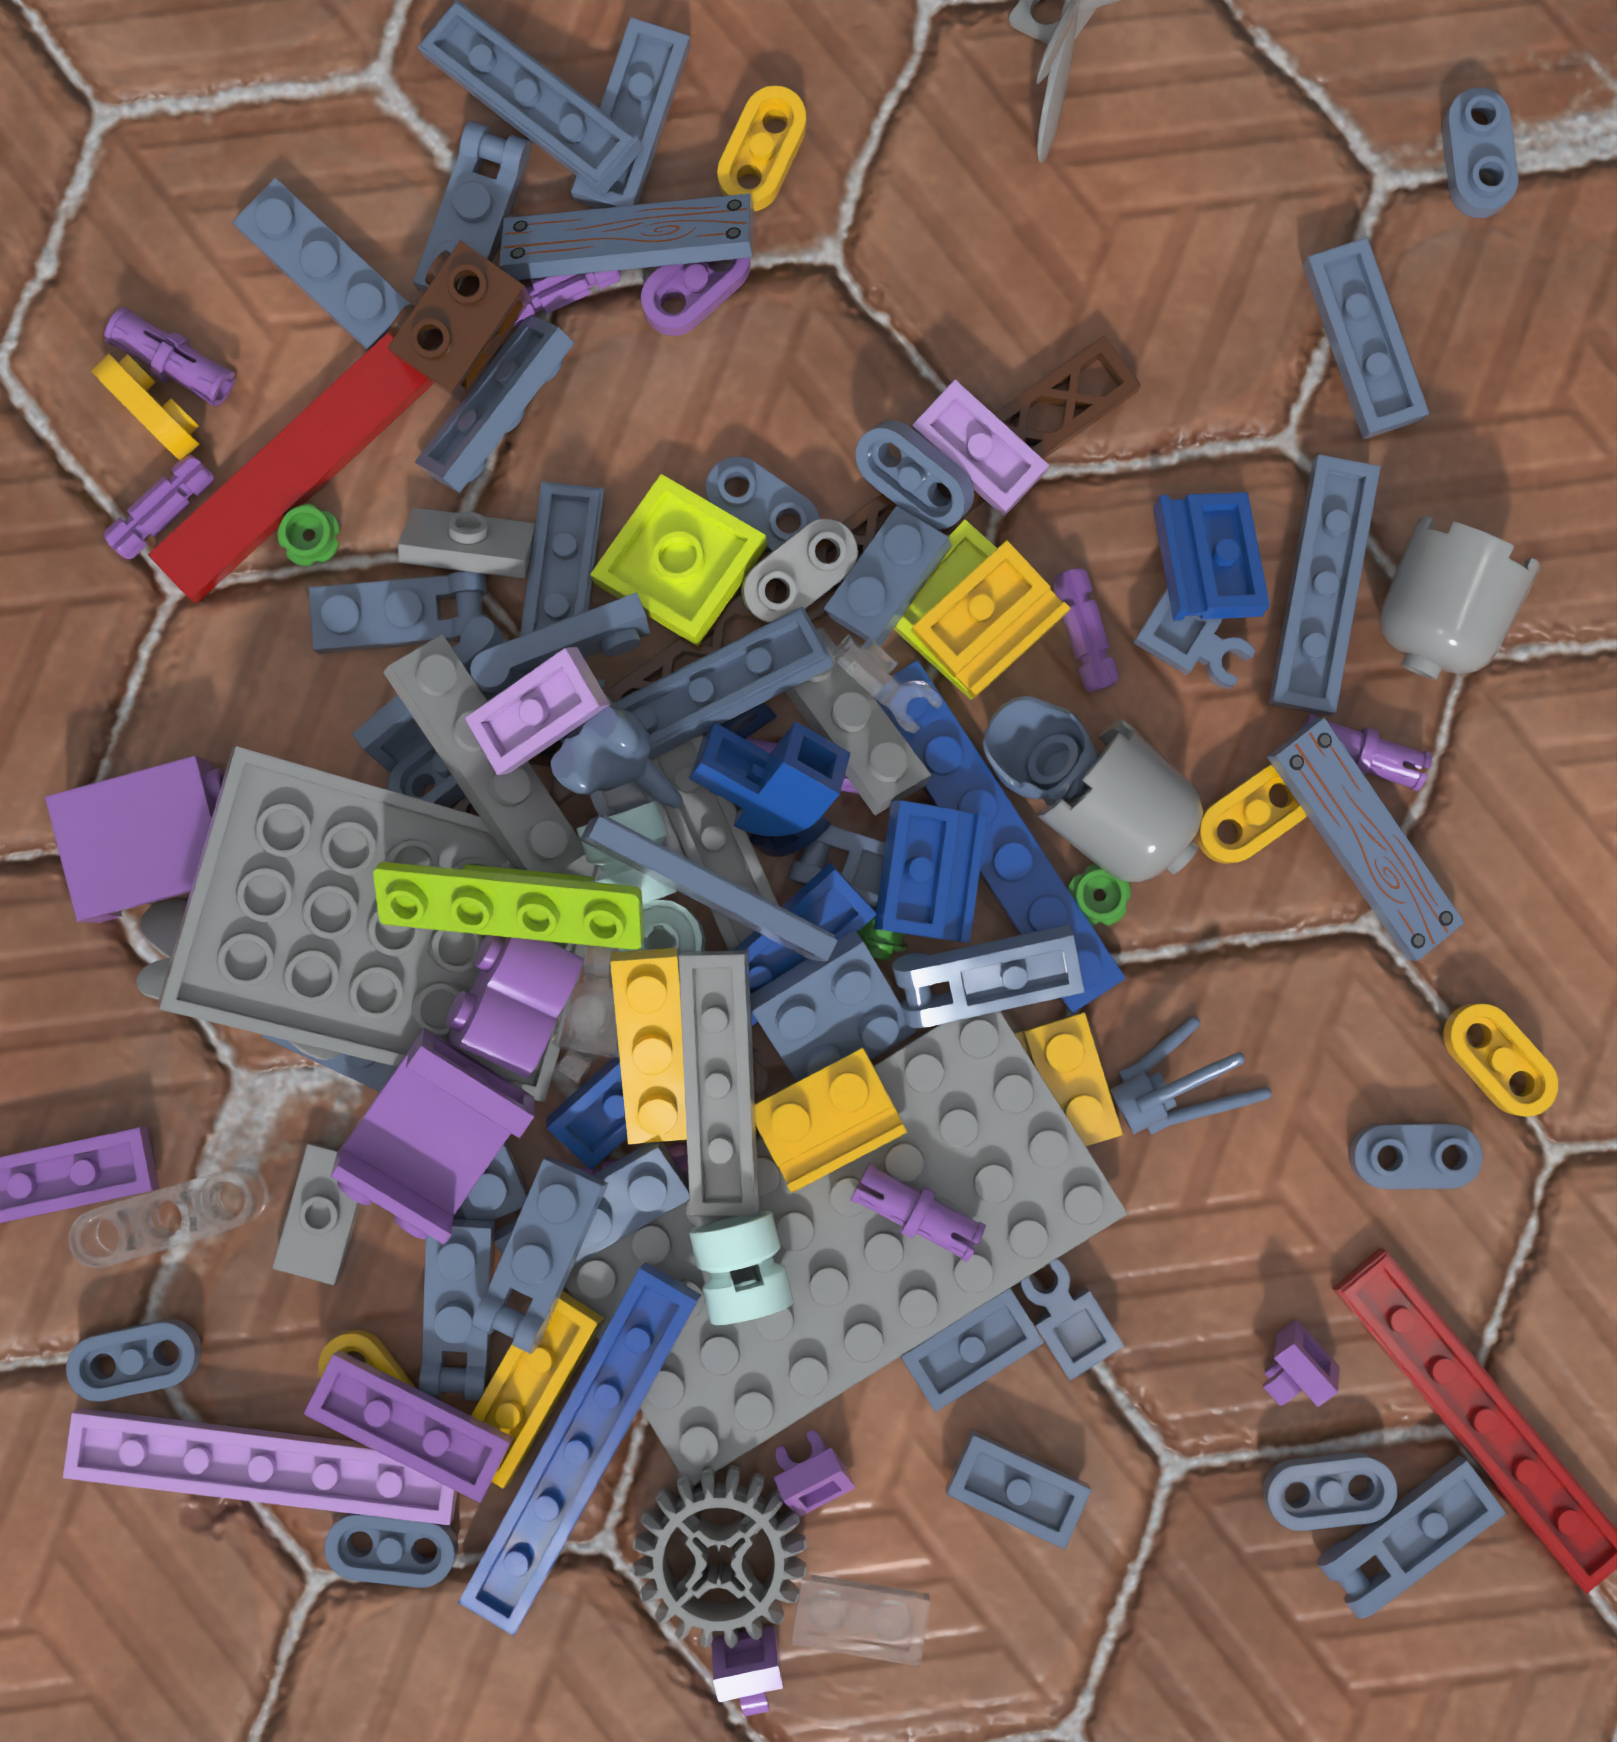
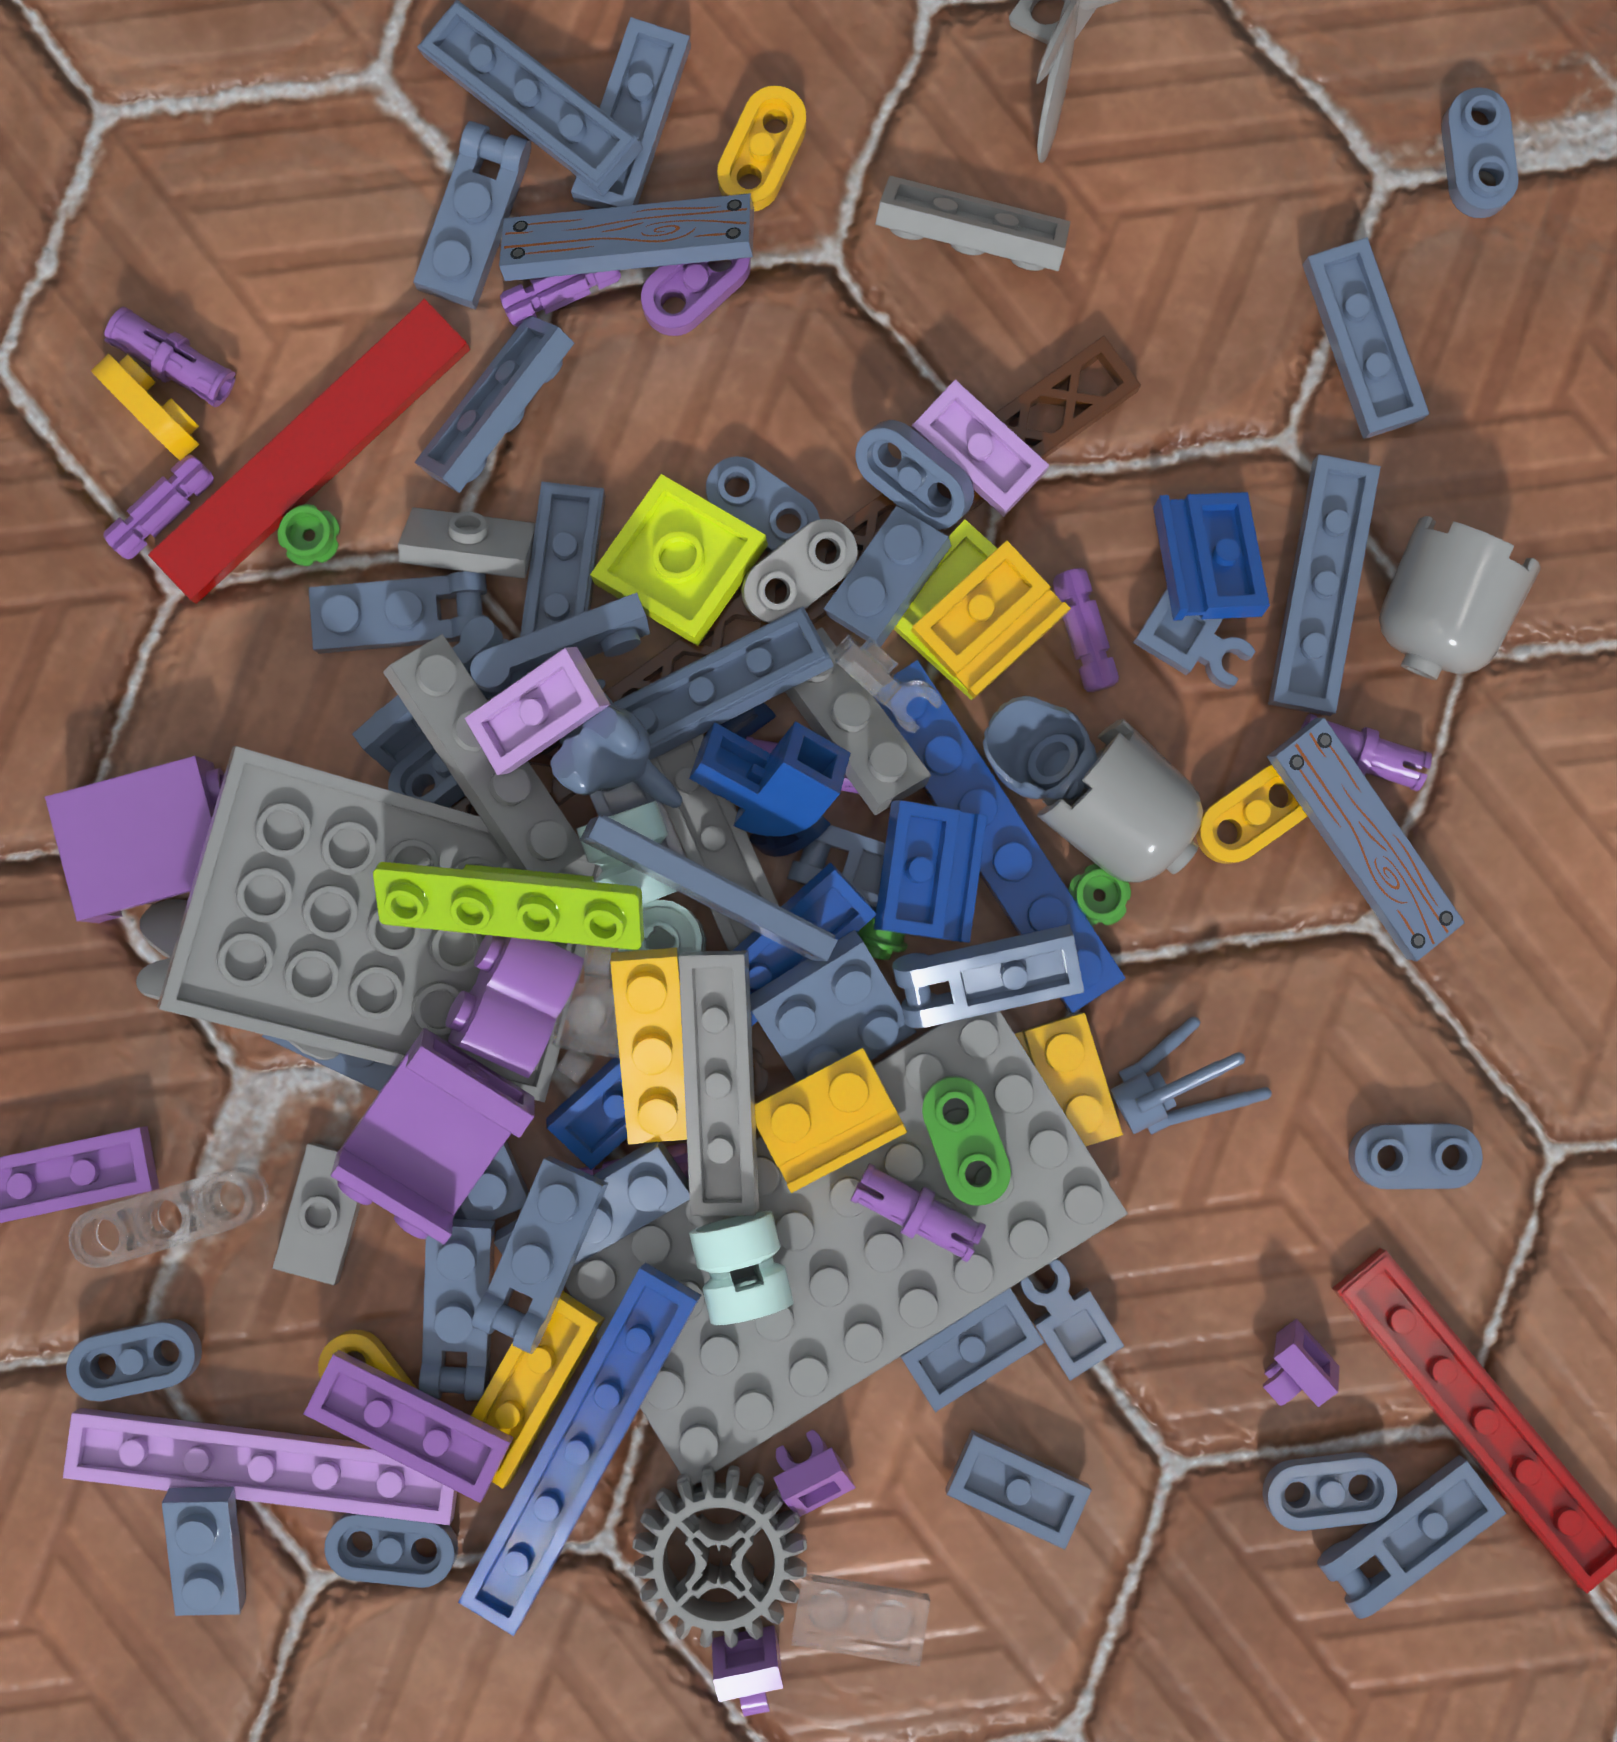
sand blue plate [232,178,409,351] -> none
reddish brown brick [387,240,532,402] -> none
yellow plate [1443,1004,1558,1117] -> none
none -> sand blue plate [162,1487,246,1616]
none -> light grey plate [875,176,1071,271]
none -> bright green plate [922,1076,1011,1206]

